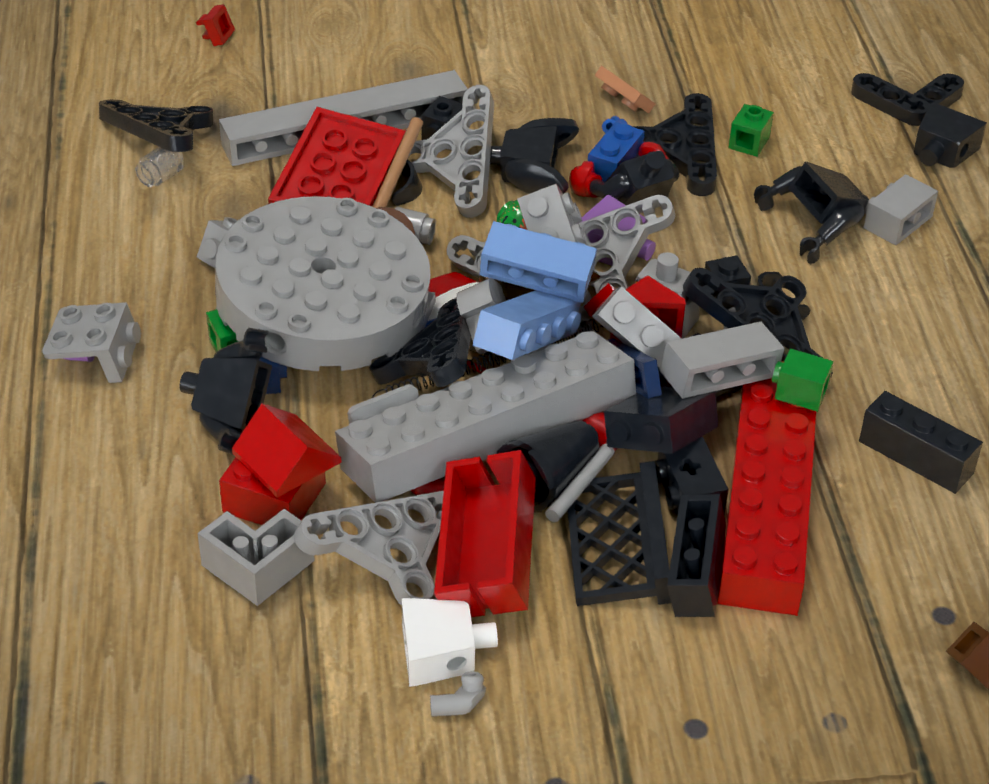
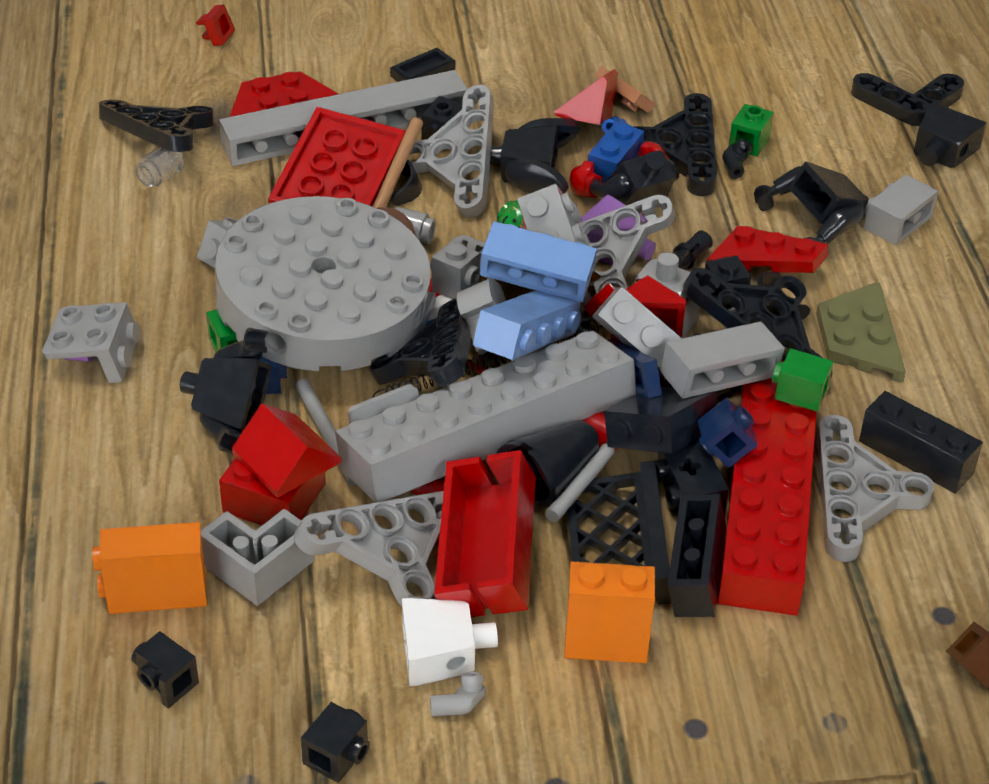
none -> orange brick [92,522,207,614]
none -> black brick [131,631,199,709]
none -> red wing [229,71,338,117]
none -> light grey bar [295,379,357,486]
none -> black brick [301,702,370,783]
none -> black tile [390,48,456,82]
none -> light grey brick [430,241,480,299]
none -> slope [554,69,618,125]
none -> orange brick [564,562,655,663]
none -> black pin [673,230,713,270]
none -> dark blue brick [697,398,758,468]
none -> red wing [706,225,829,273]
none -> black arm [722,138,752,179]
none -> olive wing [816,283,906,382]
none -> light grey beam [817,415,934,562]

